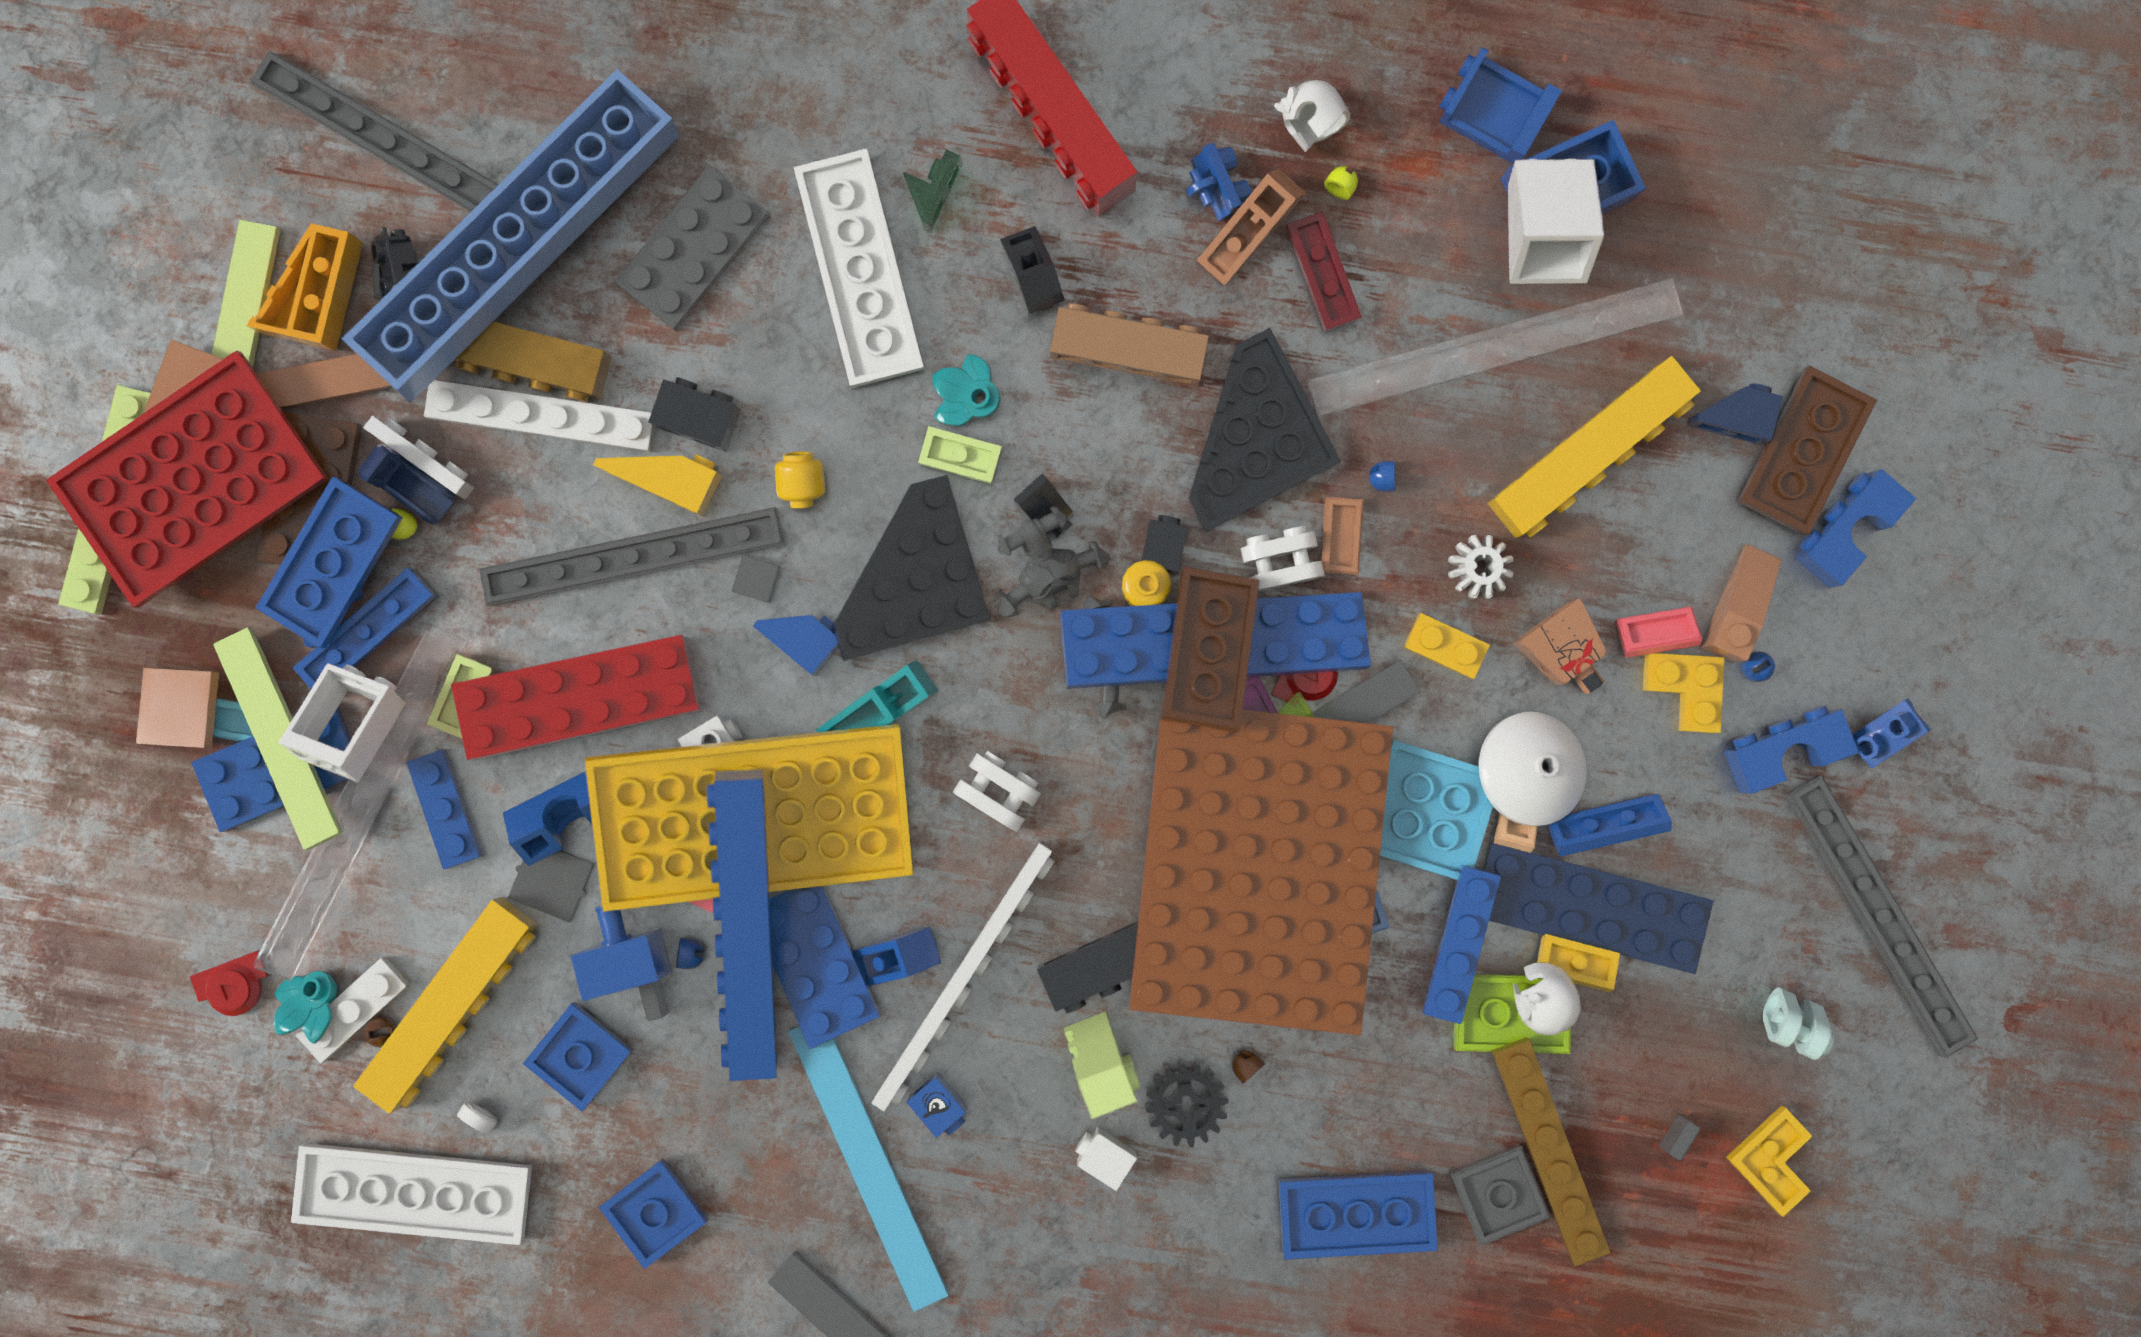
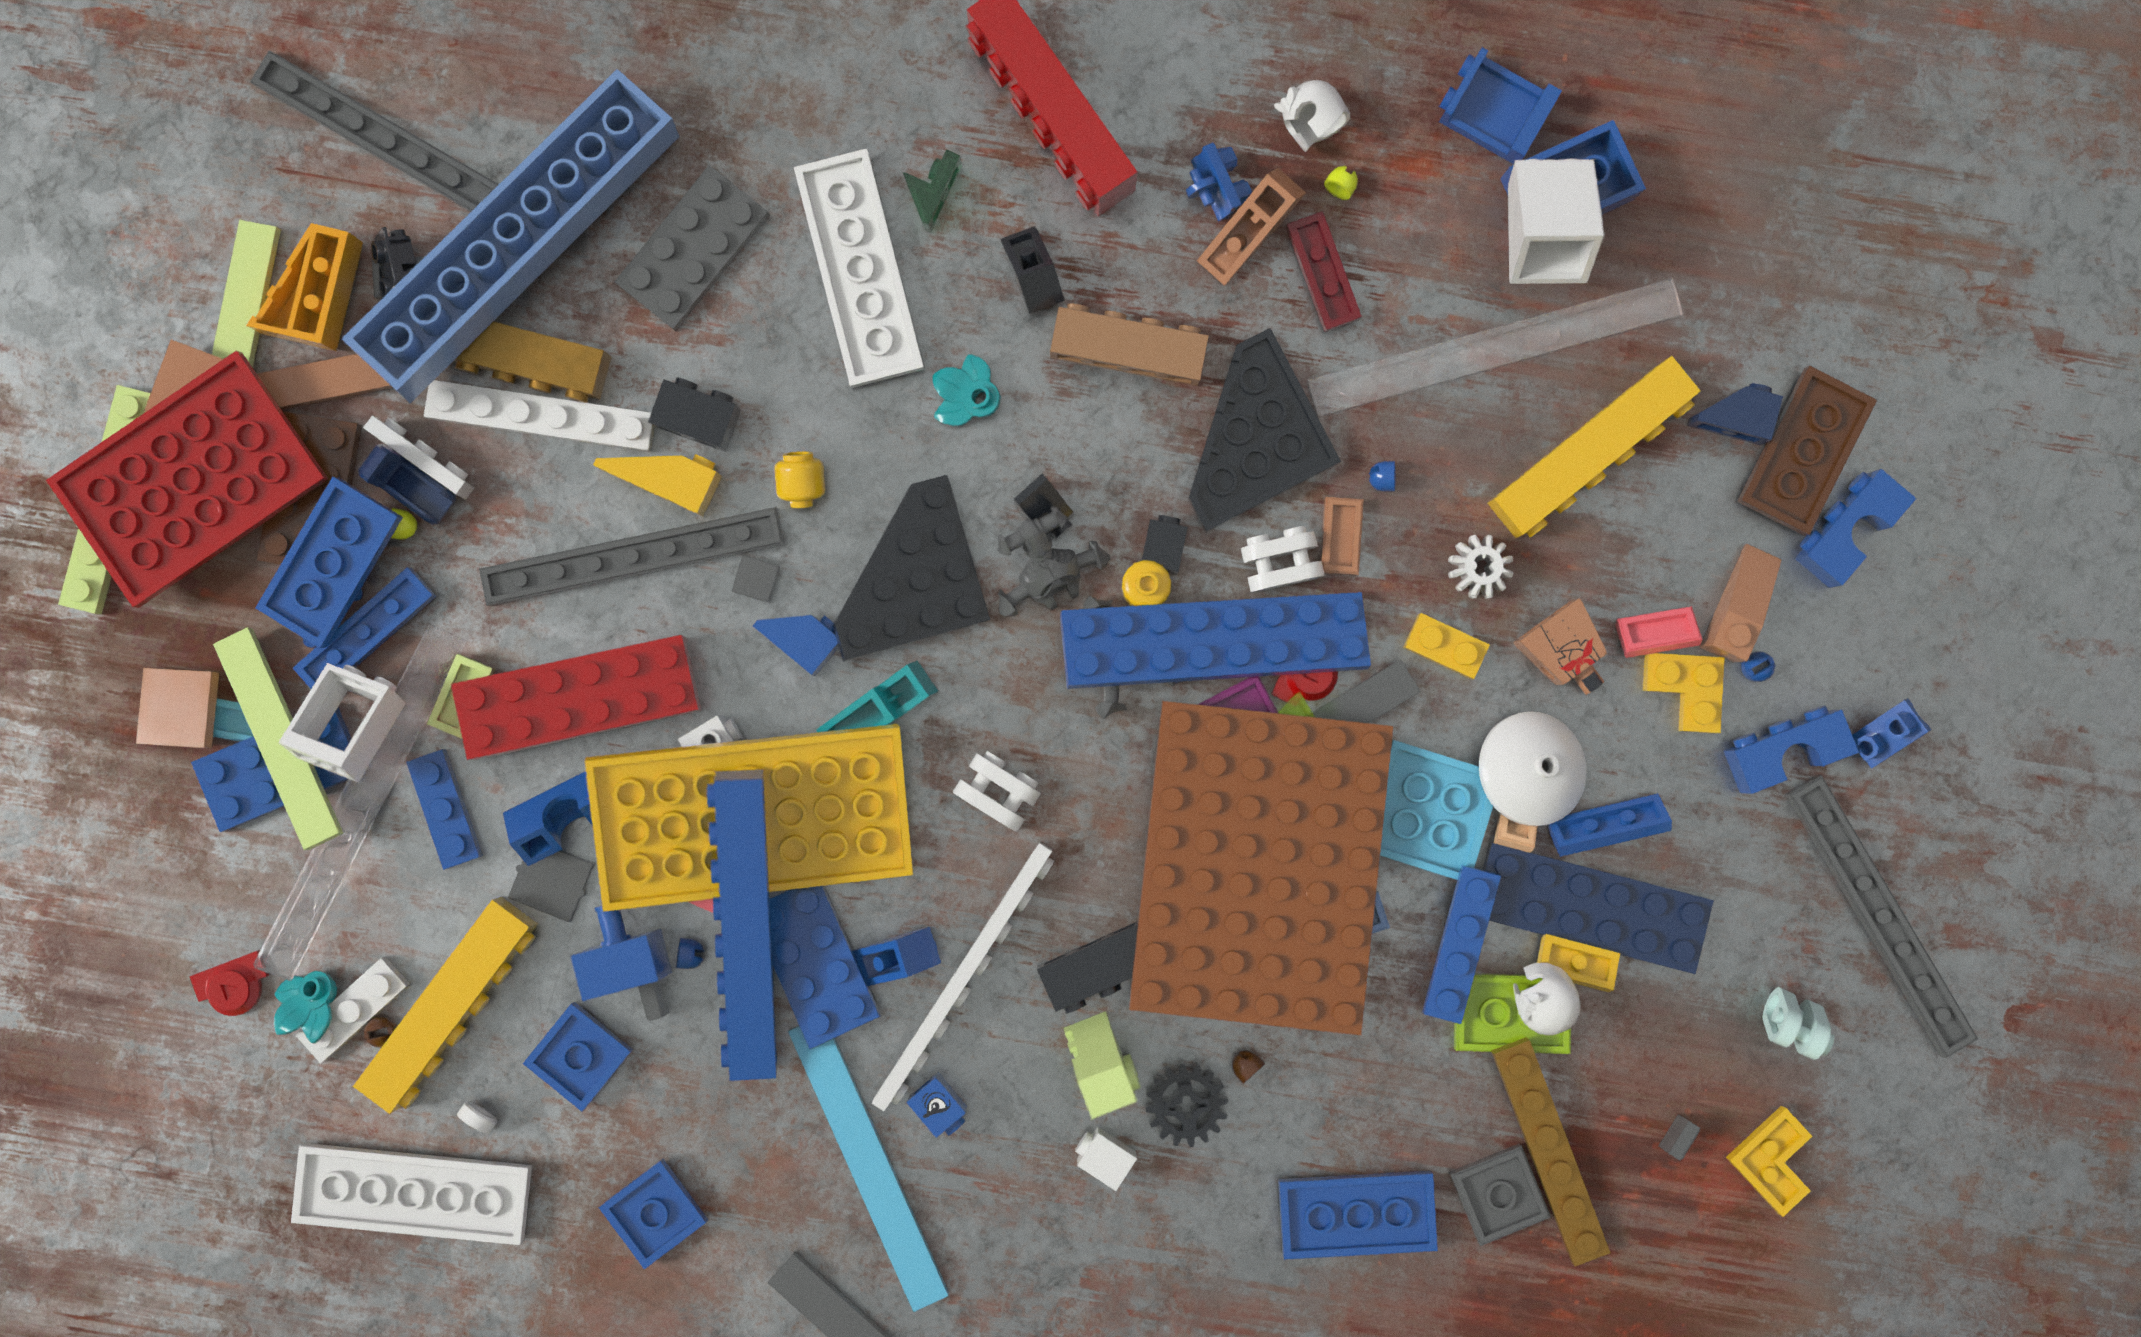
yellowish green plate [918,426,1002,485] -> none
reddish brown plate [1161,567,1259,732] -> none

